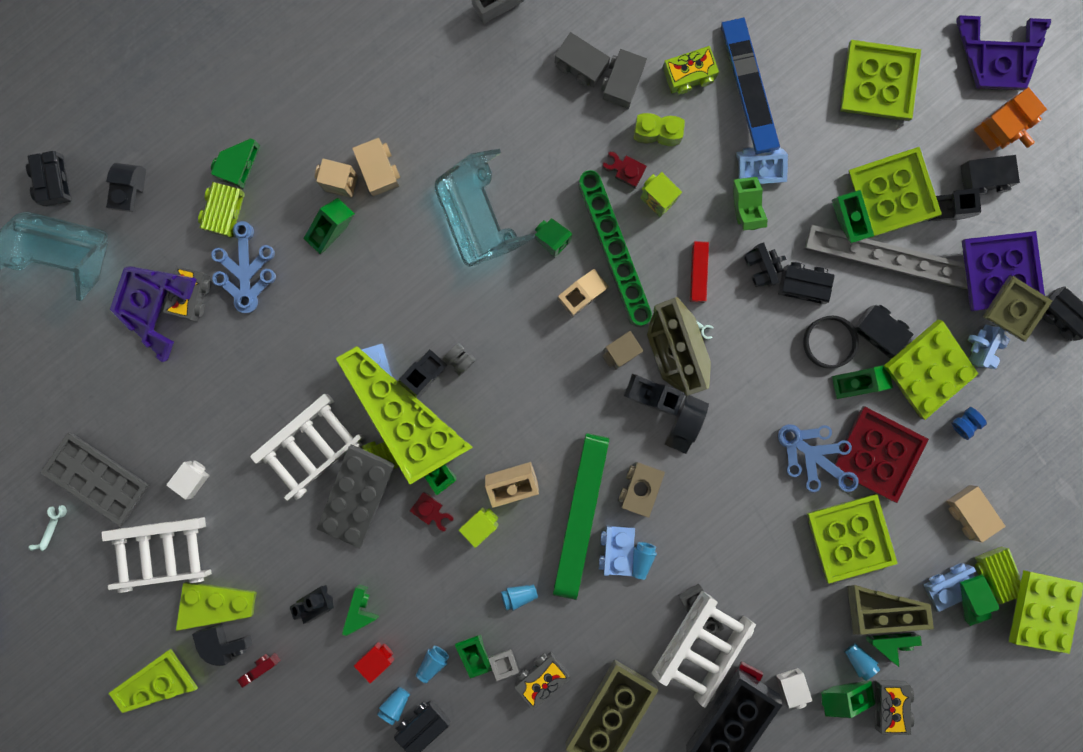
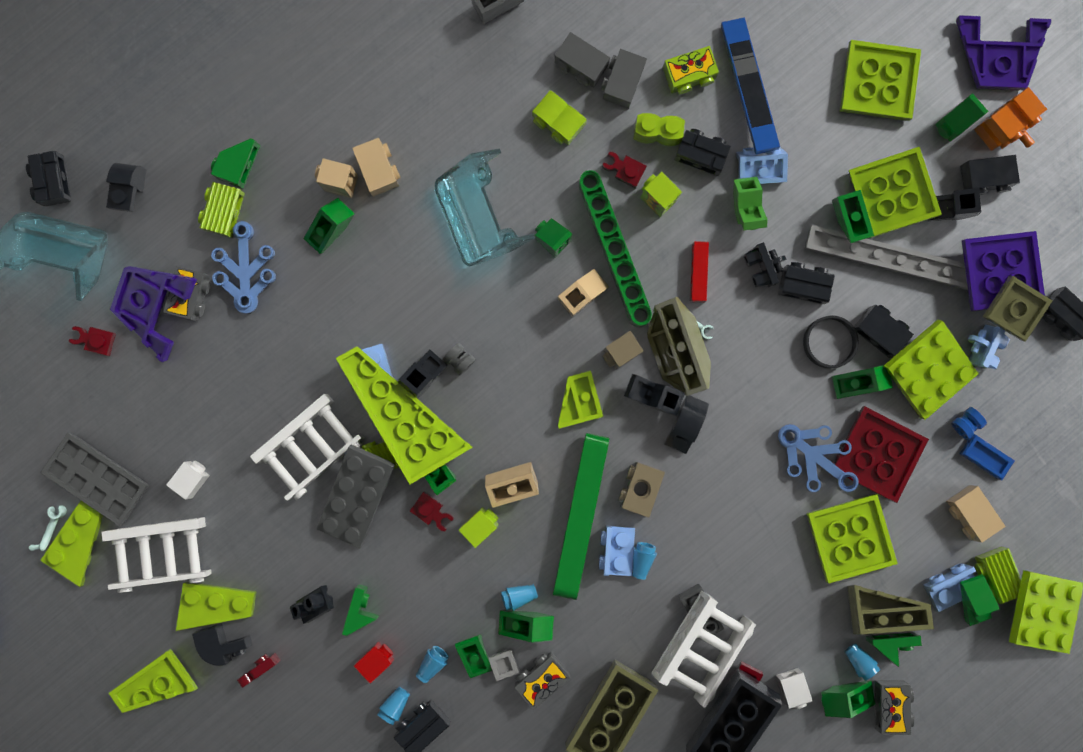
none -> lime wing [40,501,103,587]
none -> dark red plate [69,326,116,356]
none -> green slope [498,610,554,643]
none -> lime brick [532,90,587,146]
none -> lime wing [558,371,603,429]
none -> black brick [674,129,731,176]
none -> green slope [935,93,989,142]
none -> blue tile [959,434,1015,481]

